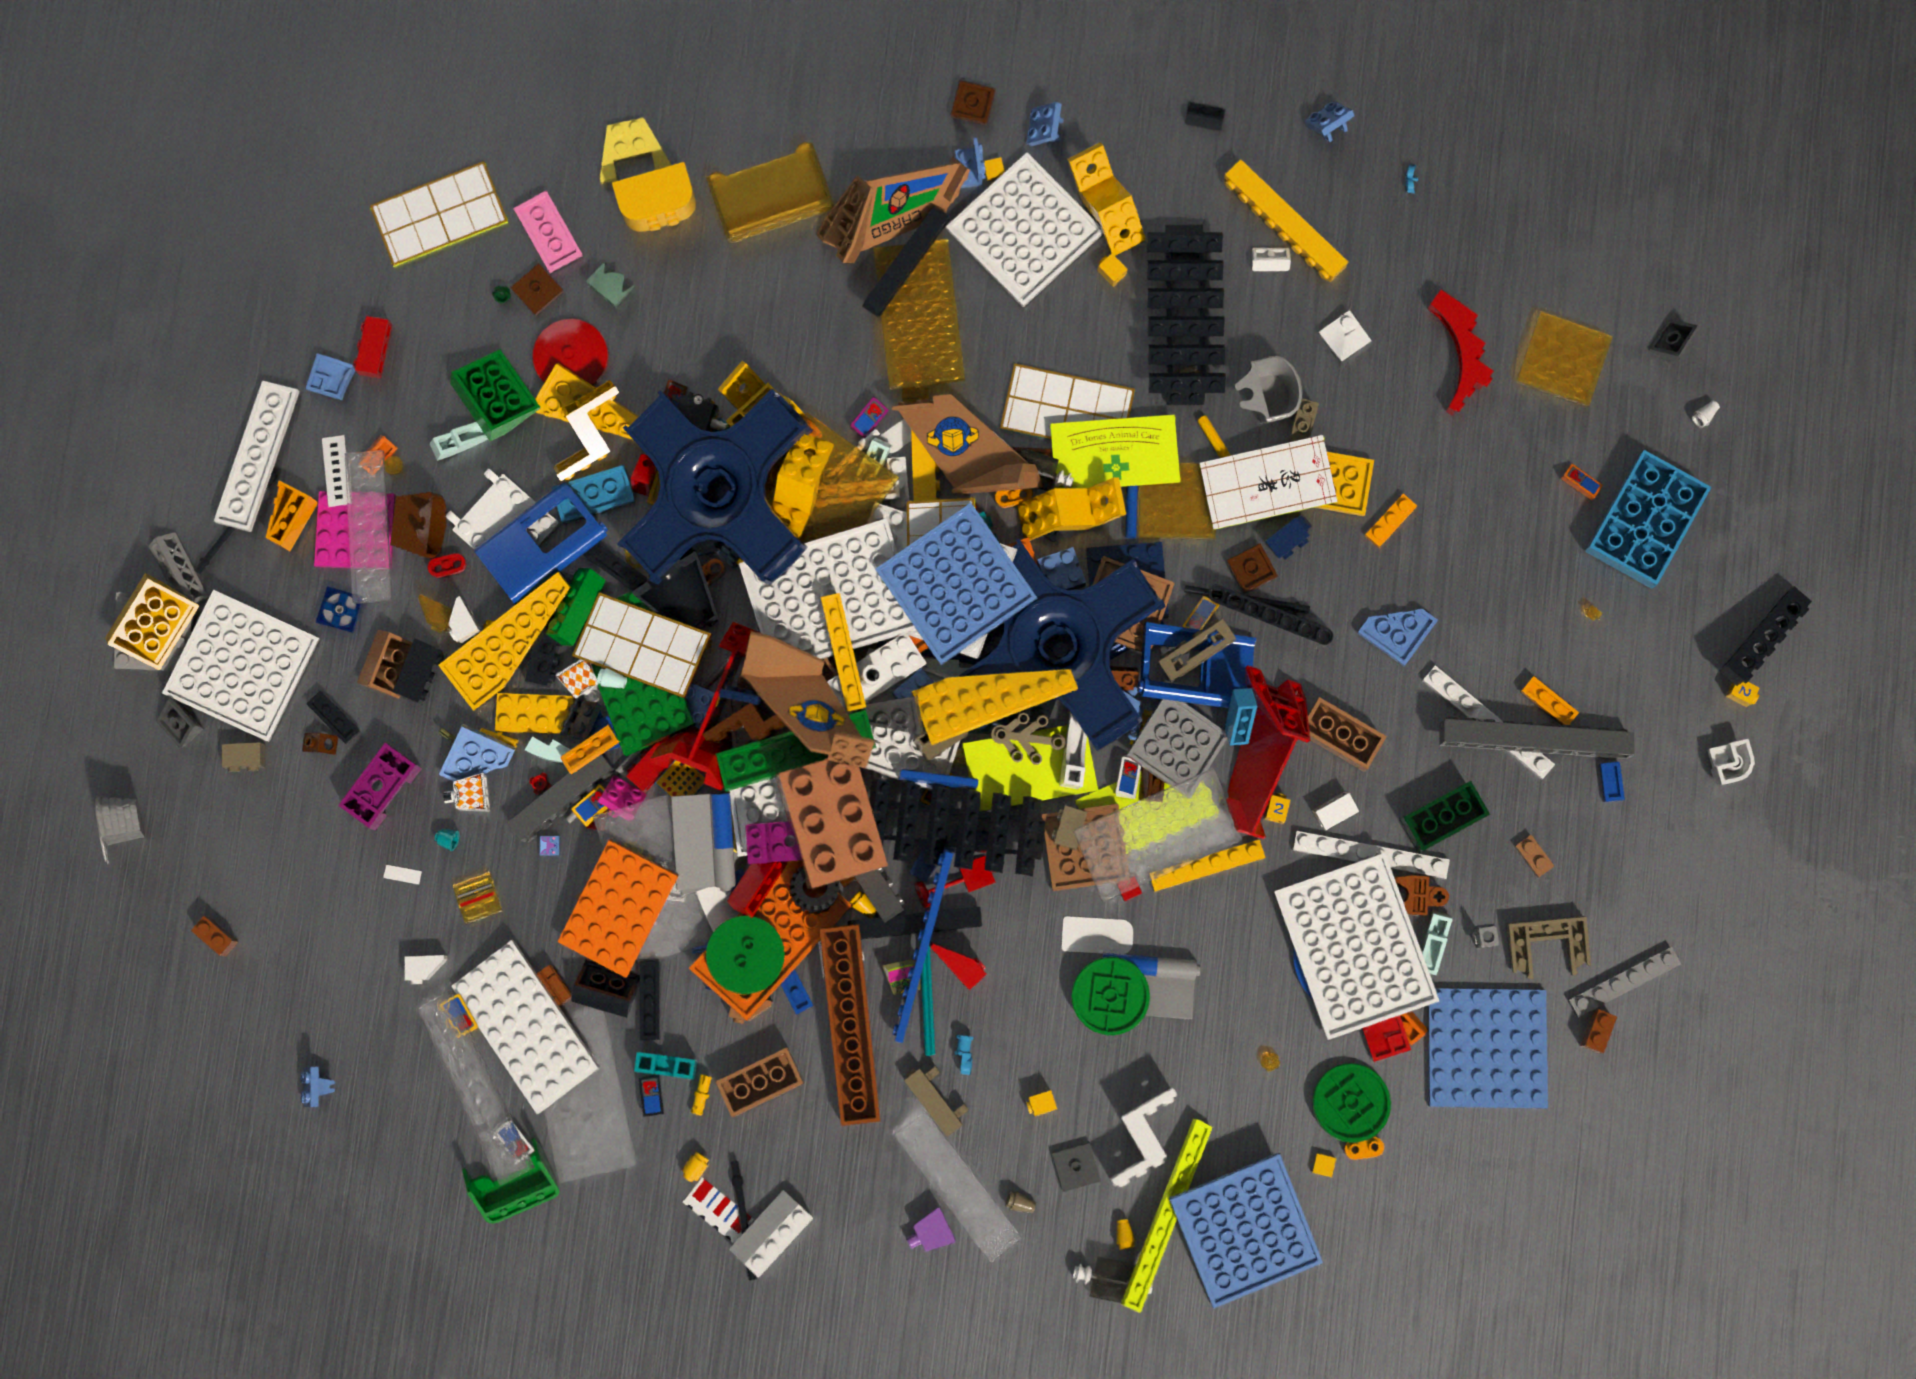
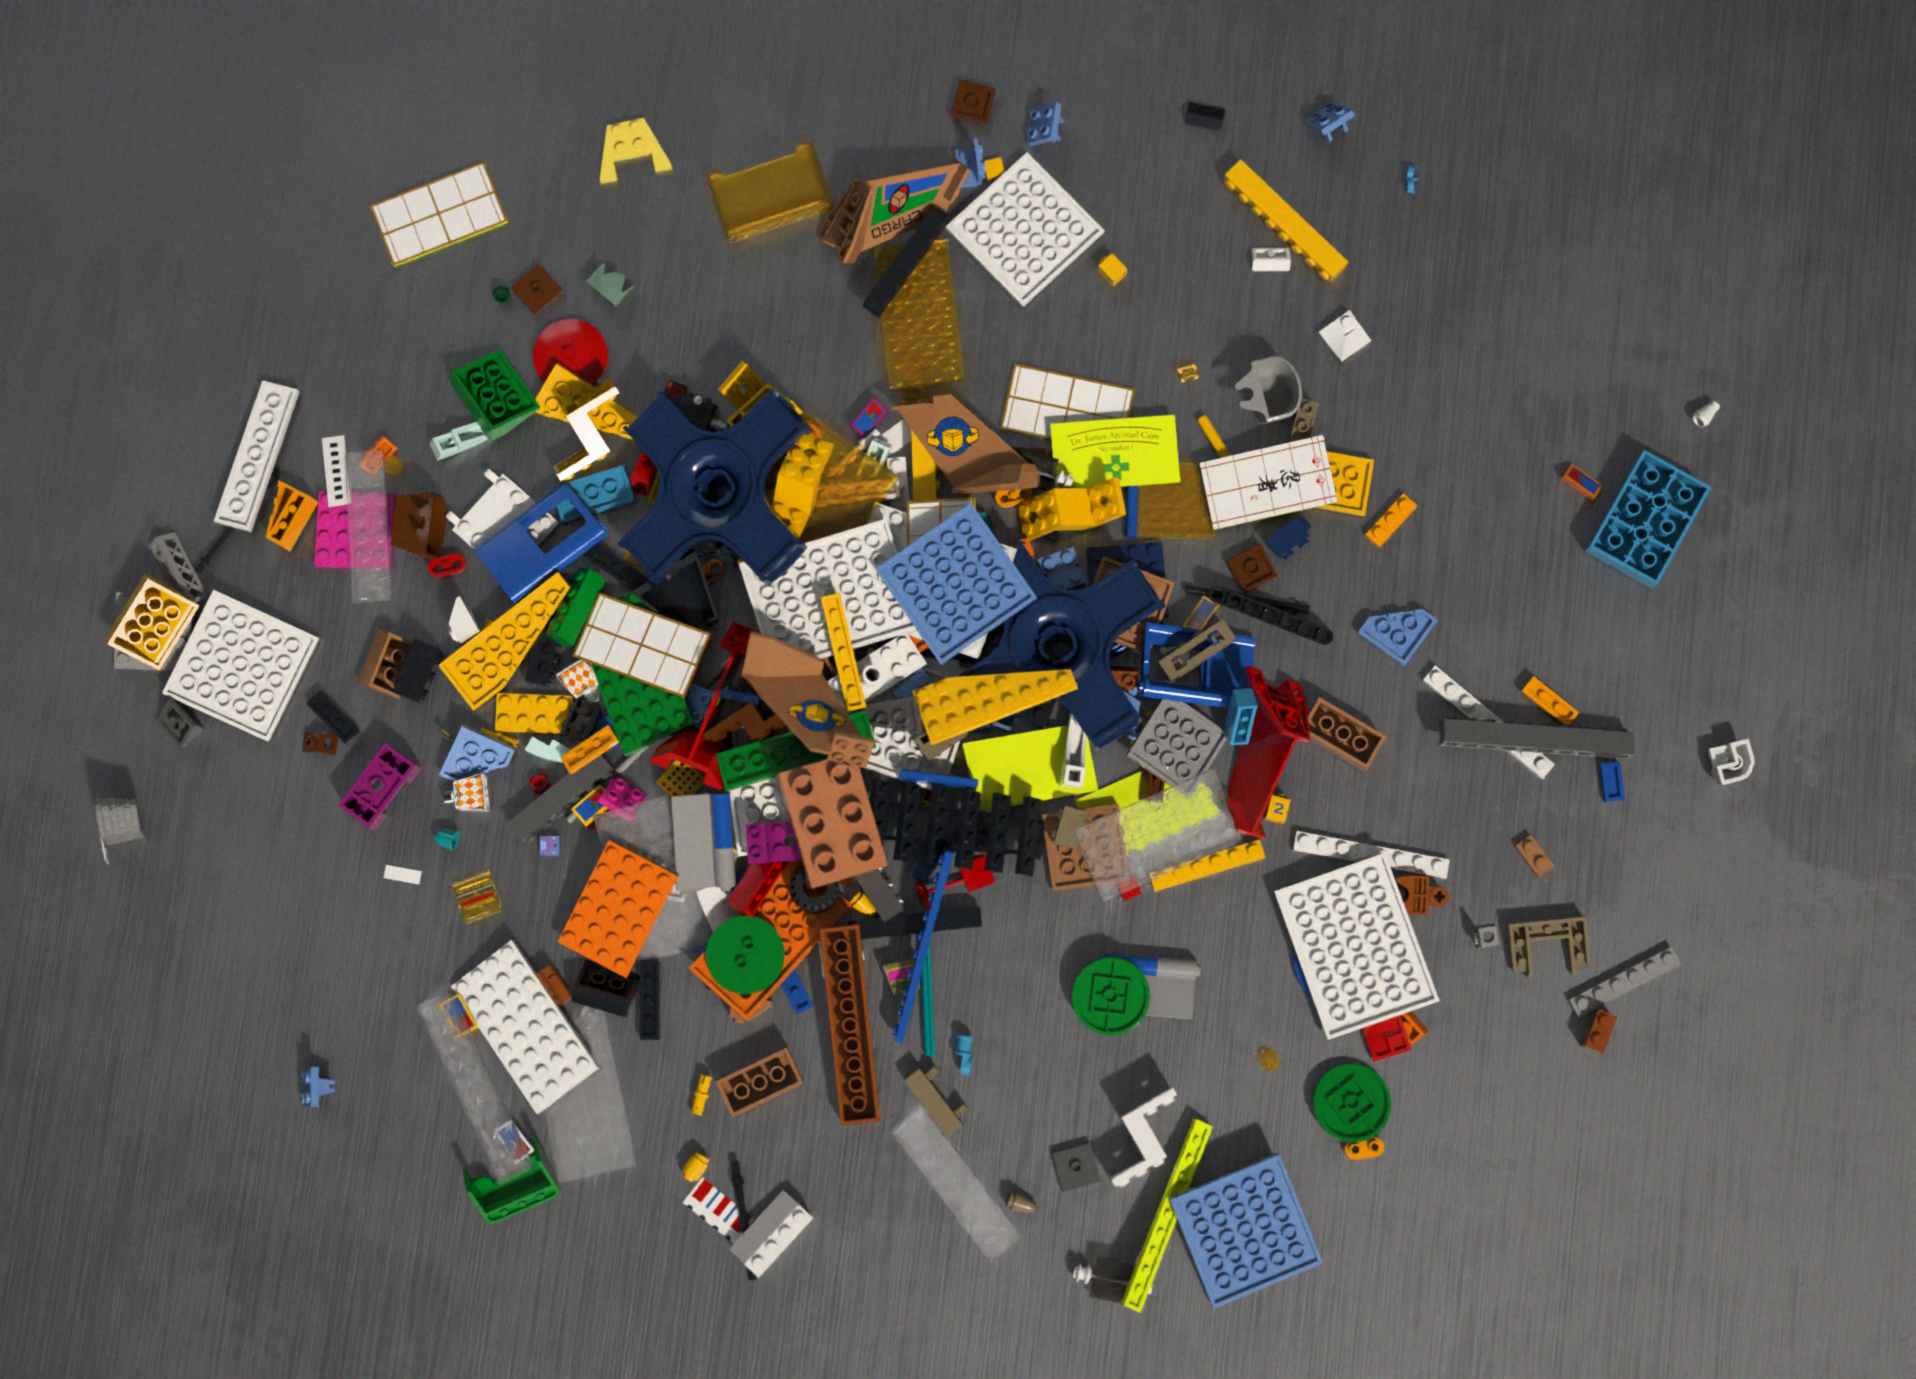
dark orange brick [191,916,239,957] -> none
dark tan brick [222,742,265,772] -> none
medium blue plate [305,354,355,400] -> none
clear blue piece [316,586,365,633] -> none
red brick [353,316,392,378] -> none
white slope [405,955,447,984] -> none
clear yellow slope [418,594,453,634] -> none
bright pink plate [514,191,583,273] -> none
light aqua cone [597,668,627,689] -> none
yellow brick [612,162,696,232] -> none
red brick [626,737,675,793] -> none
teal arch [634,1052,698,1079] -> none
slope [639,1075,664,1117] -> none
medium lavender torso [906,1207,956,1251] -> none
red slope [929,941,987,990] -> none
dark tan plant [991,712,1066,765] -> none
yellow brick [1026,1090,1057,1116] -> none
white sticker [1062,916,1133,954] -> none
yellow bracket [1067,142,1146,256] -> none
slope [1116,756,1141,799] -> none
yellow cone [1117,1219,1136,1250] -> none
black piece [1146,225,1226,405] -> none
white hinge [1312,792,1359,830] -> none
yellow tile [1312,1153,1336,1177] -> none
dark green brick [1400,781,1490,853] -> none
light aqua slope [1421,910,1452,976] -> none
red arch [1428,289,1494,416] -> none
medium blue plate [1428,988,1548,1108] -> none
clear yellow plate [1516,312,1613,408] -> none
clear yellow plate [1585,605,1603,621] -> none
dark grey slope [1649,319,1699,365] -> none
black brick [1719,586,1812,686] -> none
yellow brick [1726,682,1760,707] -> none

